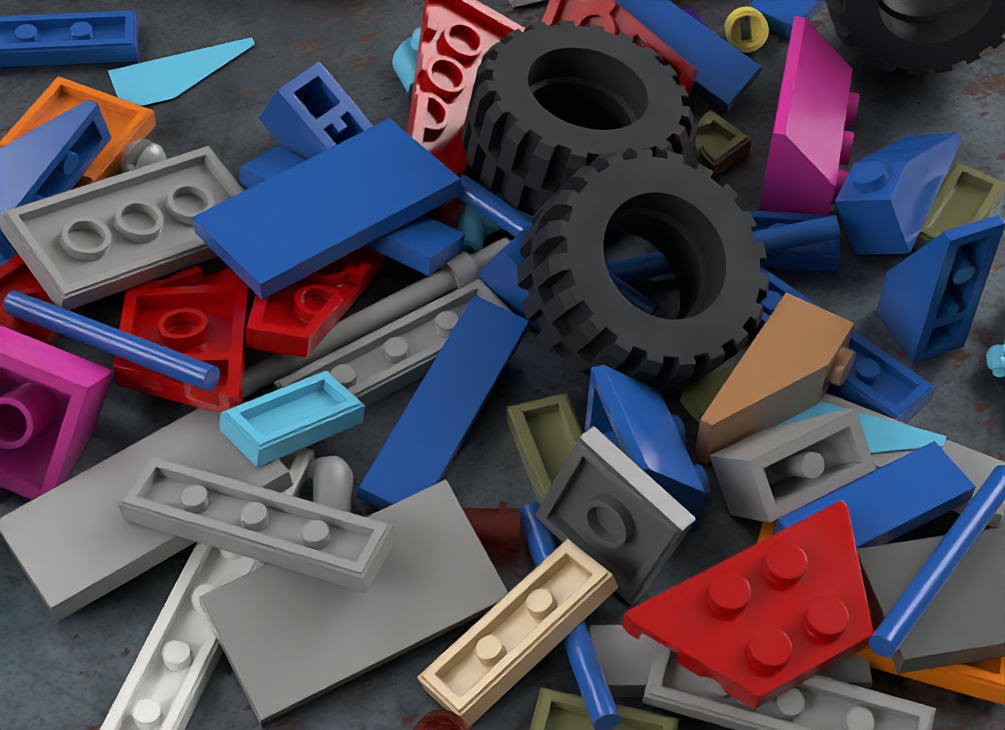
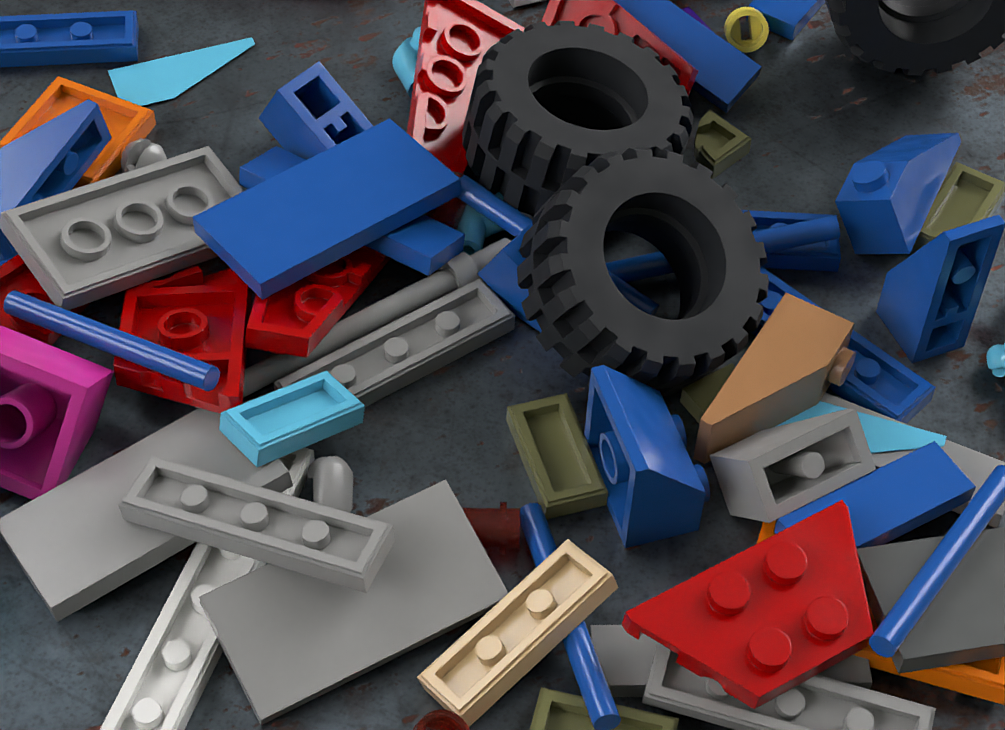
blue tile [357,295,529,509] -> none
dark grey tile [535,426,696,605] -> none
dark pink slope [758,16,860,214] -> none

